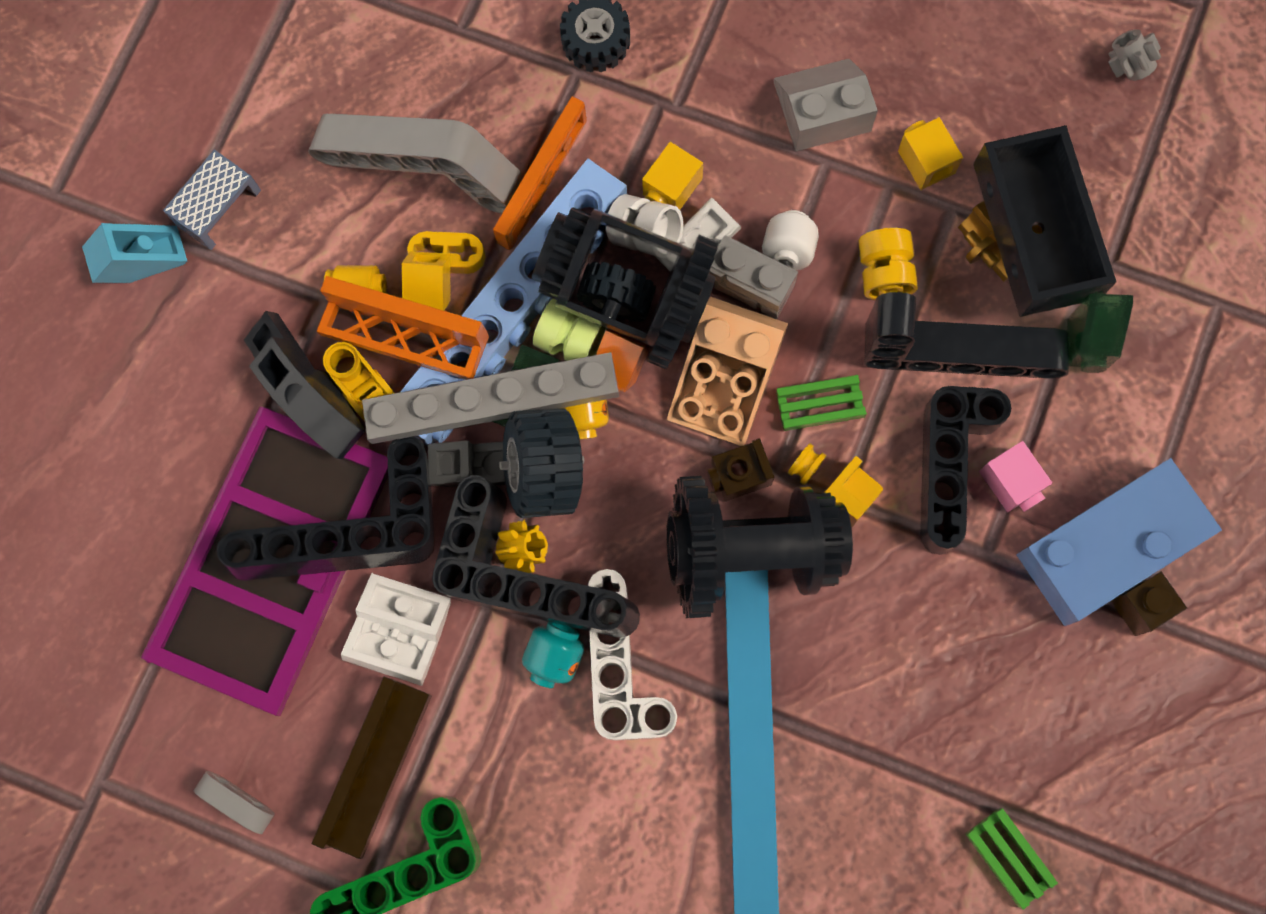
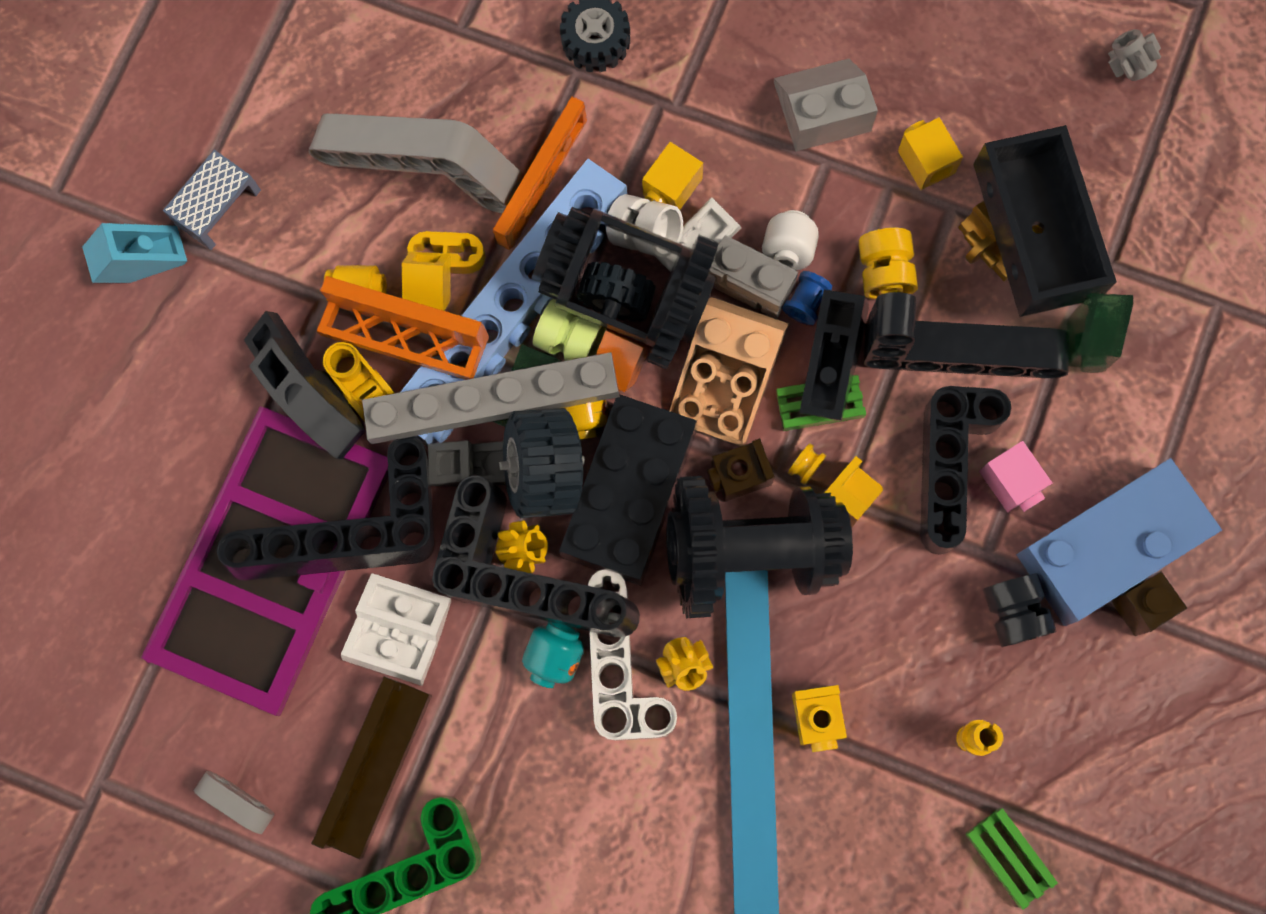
none -> black brick [559,394,697,586]
none -> yellow gear [656,637,713,691]
none -> blue bush [782,271,833,325]
none -> yellow brick [792,685,847,752]
none -> black slope [800,290,870,421]
none -> yellow pin [956,720,1003,756]
none -> black wheel [983,573,1057,647]

